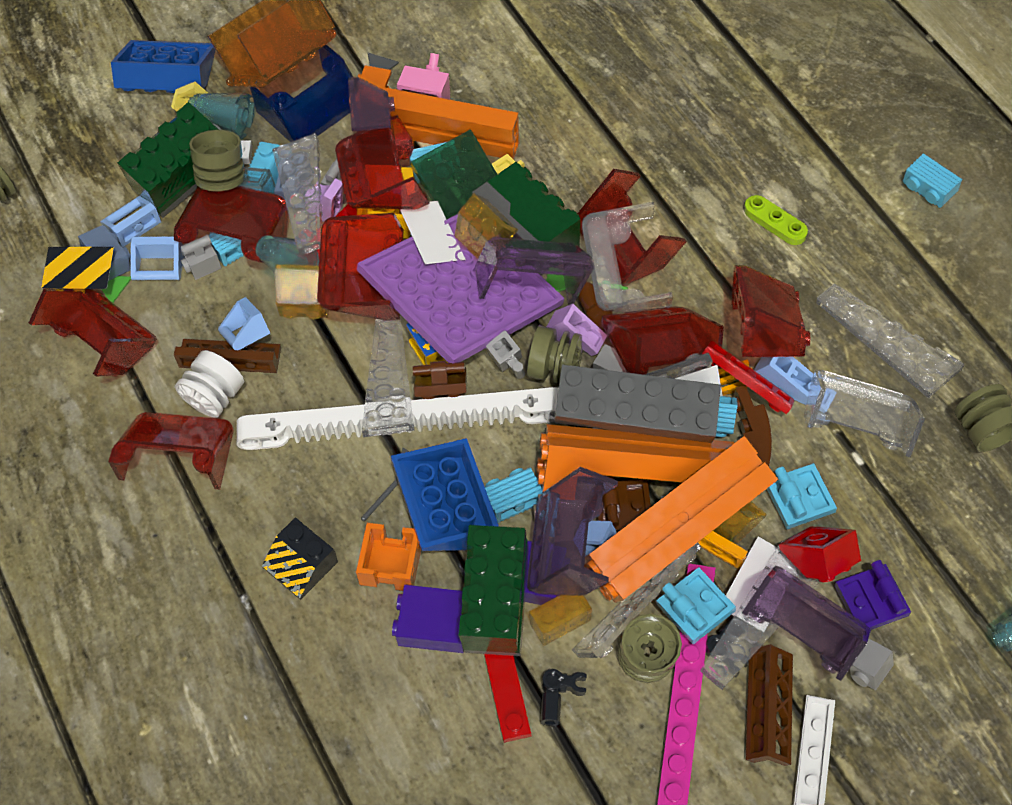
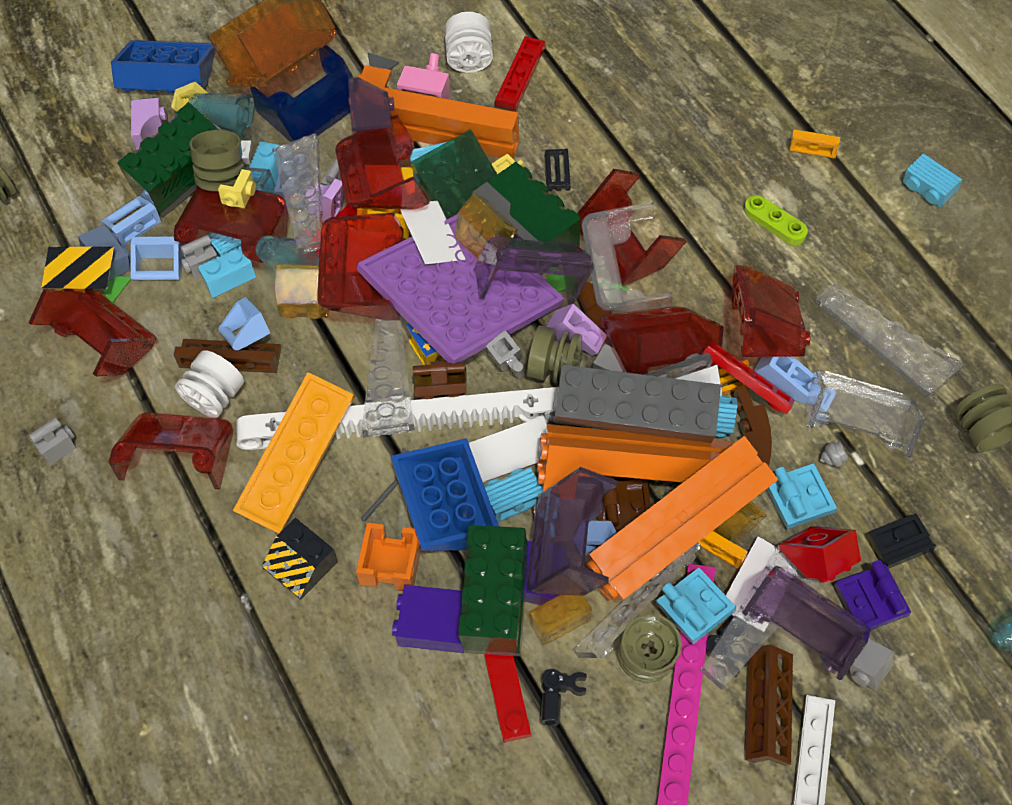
none -> light grey brick [29,417,76,466]
none -> lavender arch [131,98,167,150]
none -> medium azure brick [198,246,256,298]
none -> light yellow bracket [218,169,256,209]
none -> light orange plate [233,372,355,534]
none -> white wheel [444,12,493,73]
none -> white sticker [469,416,547,482]
none -> red plate [494,36,546,111]
none -> black tile [545,149,571,191]
none -> light orange tile [789,130,840,158]
none -> light grey plate [820,441,848,467]
none -> black plate [867,513,936,569]

